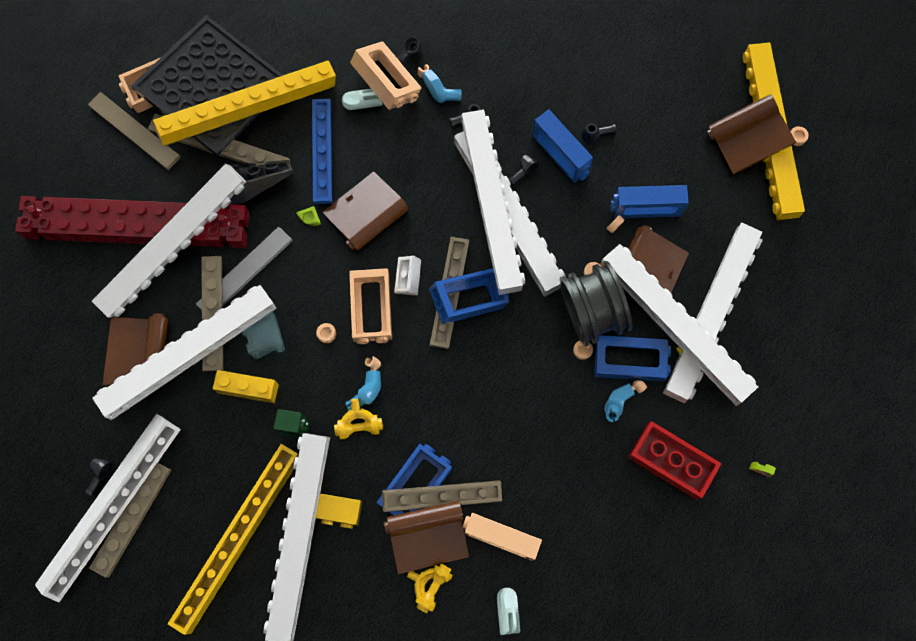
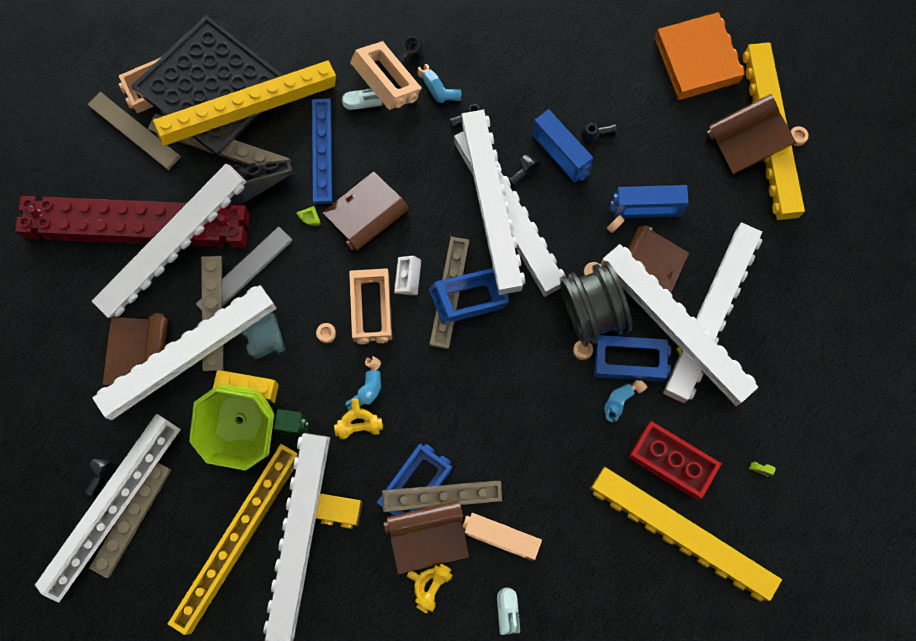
none -> lime rock [189,385,274,470]
none -> yellow brick [591,467,782,602]
none -> orange brick [655,12,744,100]

